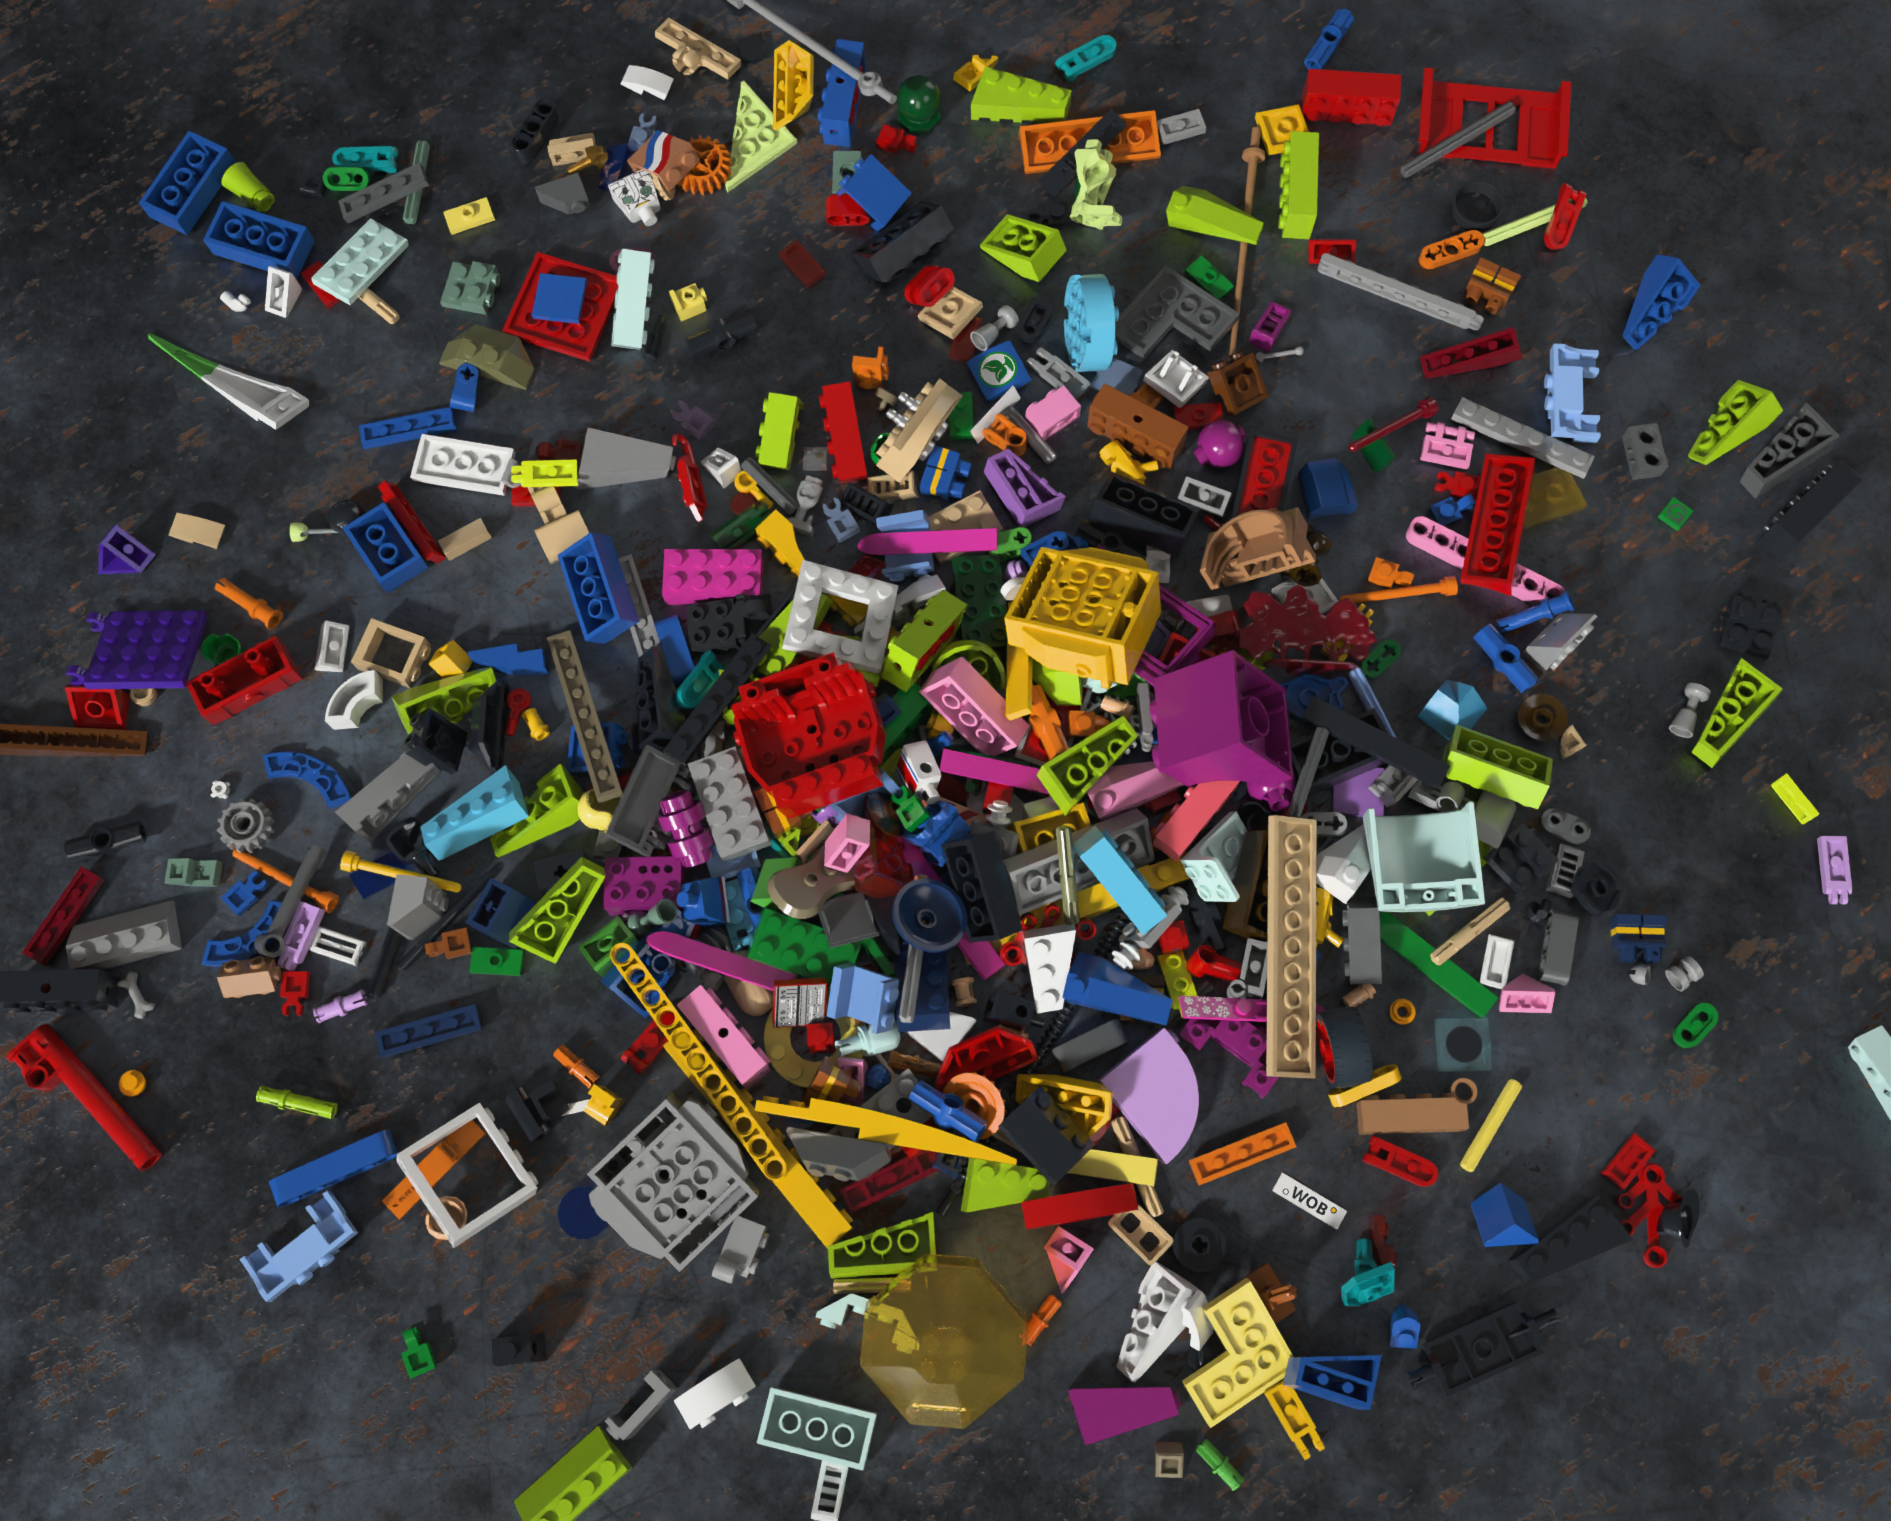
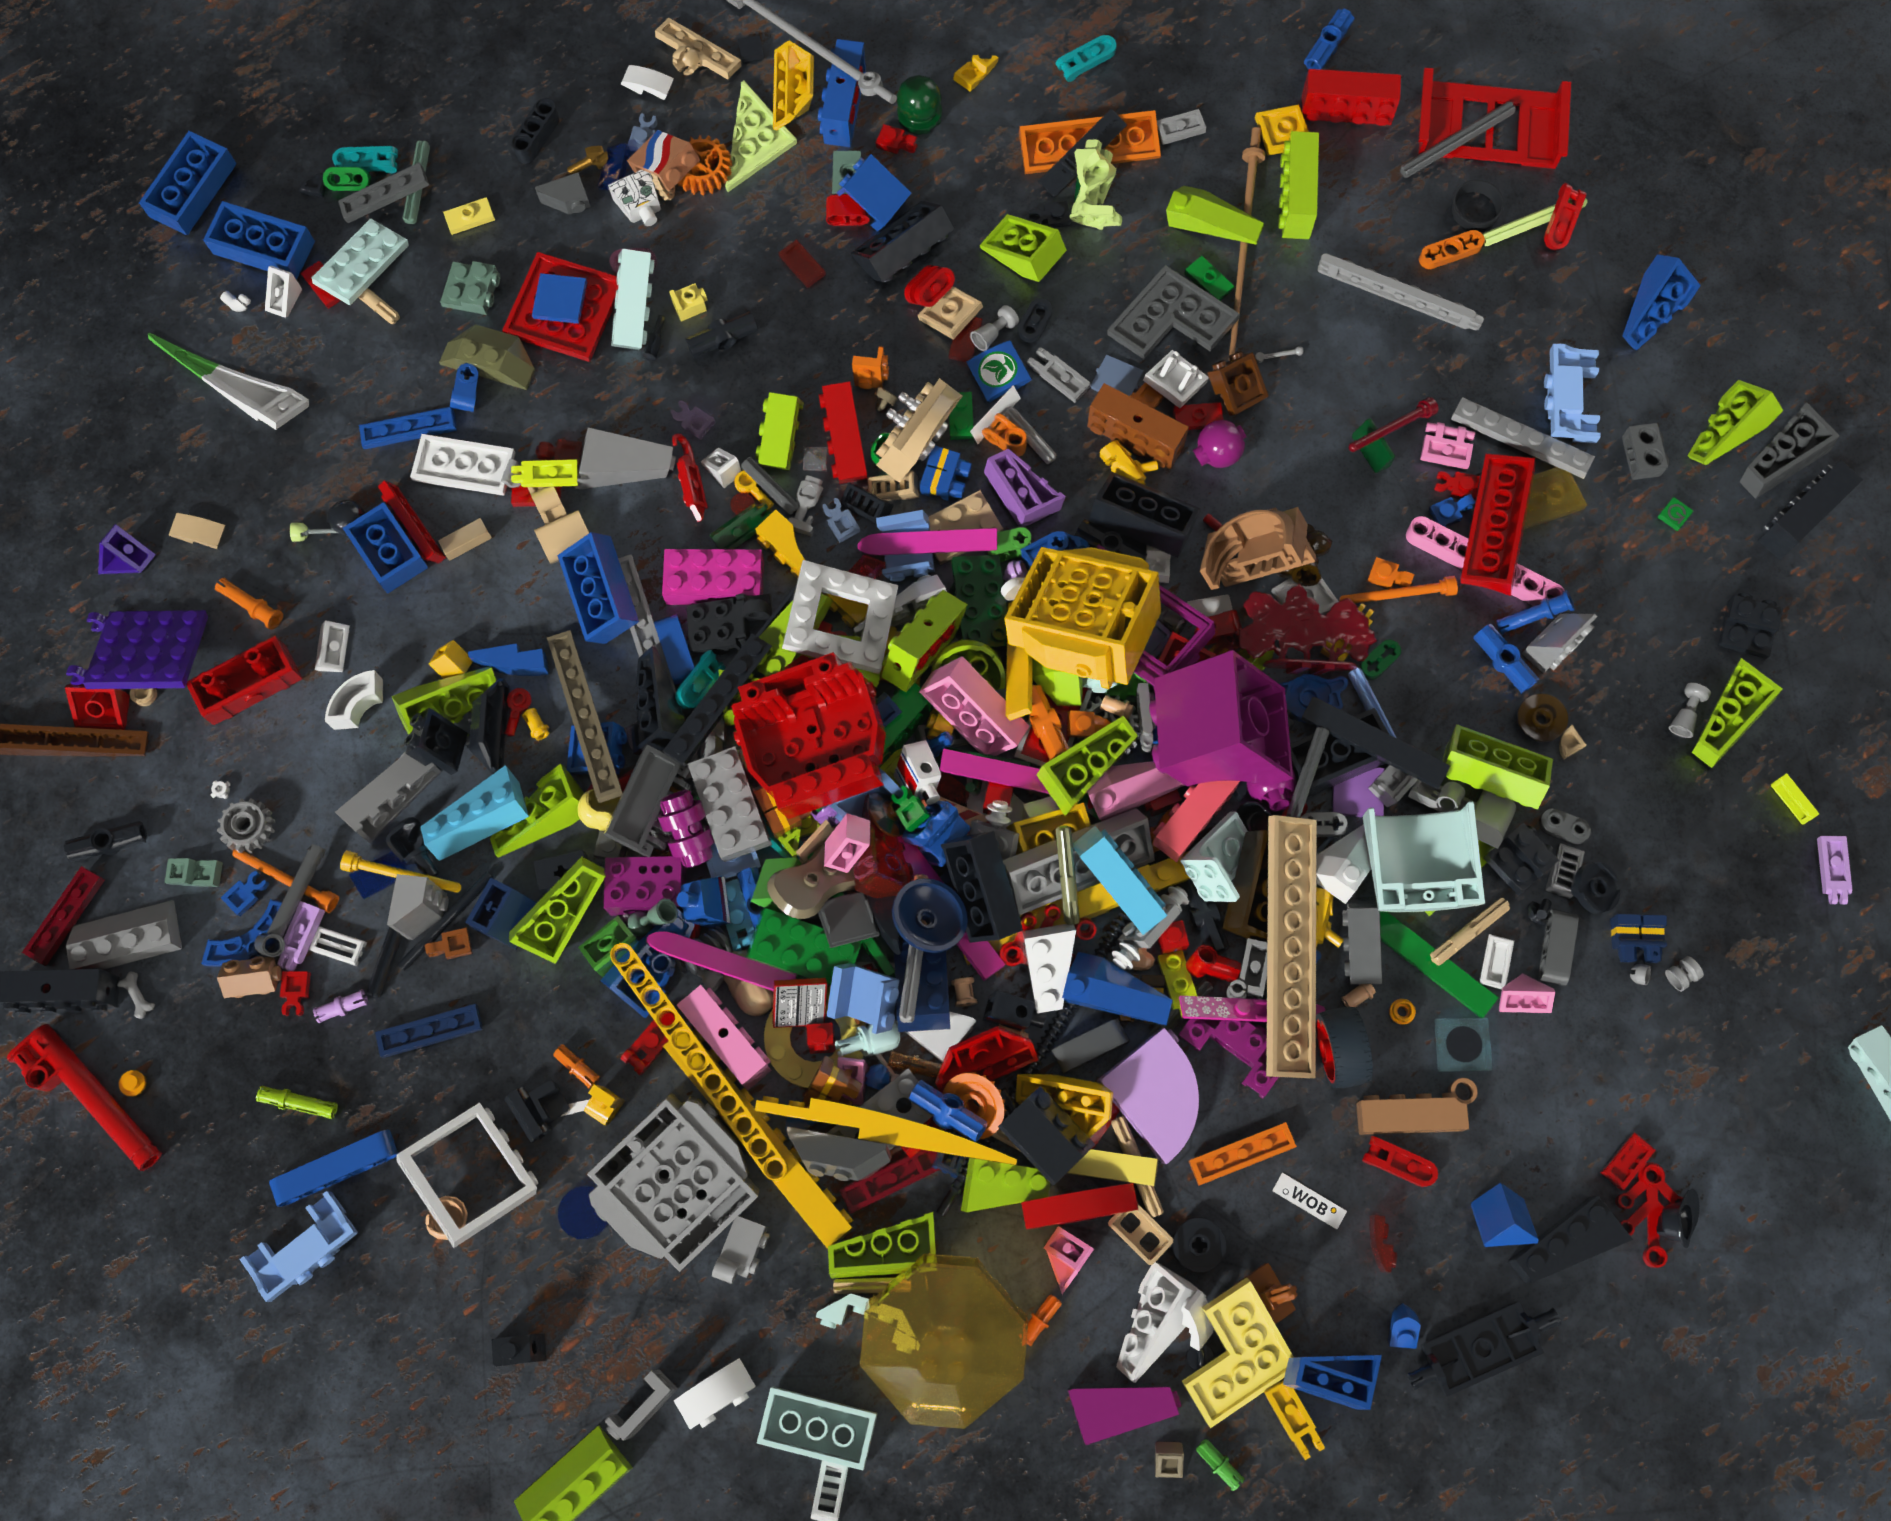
green hair [200,633,243,667] -> none
lime plant [222,162,275,213] -> none
blue tile [262,751,353,809] -> none
tan window [351,618,431,688] -> none
orange piece [382,1120,486,1220] -> none
green plate [401,1327,437,1379] -> none
green plate [469,947,525,976] -> none
tan panel [548,133,596,166] -> none
lime wedge [971,66,1072,124] -> none
bright pink brick [1025,385,1081,441] -> none
medium azure brick [1064,274,1119,372] -> none
light grey brick [1178,476,1234,518] -> none
red brick [1230,429,1298,520] -> none
magenta slope [1249,301,1292,352] -> none
blue slope [1298,458,1358,520] -> none
red slope [1308,239,1357,264] -> none
yellow beam [1328,1064,1402,1107] -> none
teal piece [1341,1238,1395,1306] -> none
dark azure slope [1418,679,1487,740] -> none
dark red slope [1420,327,1523,379] -> none
light yellow axle [1460,1079,1522,1172] -> none
dark orange hips [1465,257,1521,315] -> none
green plate [1673,1003,1719,1048] -> none

